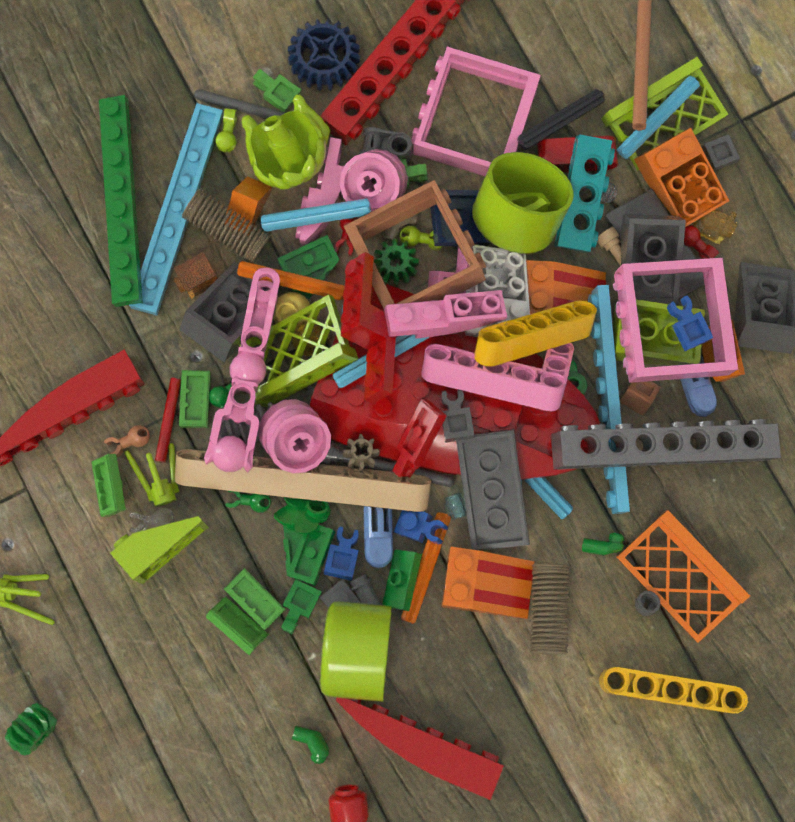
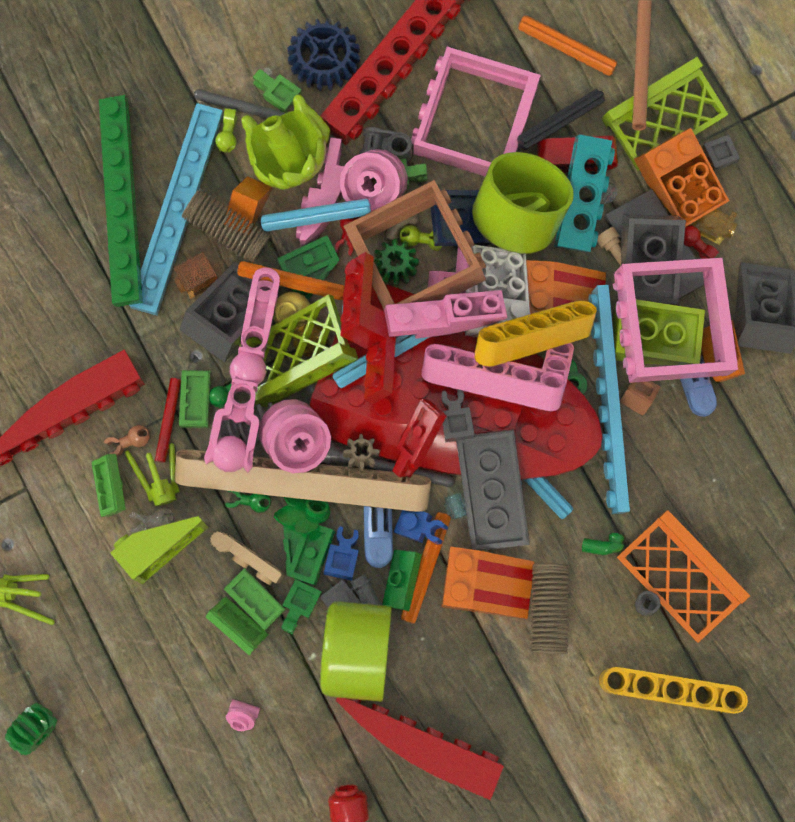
green arm [292,726,329,764] -> none
flat silver brick [551,419,781,470] -> none
medium azure axle [617,76,700,159] -> none
blue plate [667,295,714,351] -> none
none -> tan hinge [210,531,285,585]
none -> bright pink plate [226,699,261,731]
none -> orange axle [518,15,617,76]

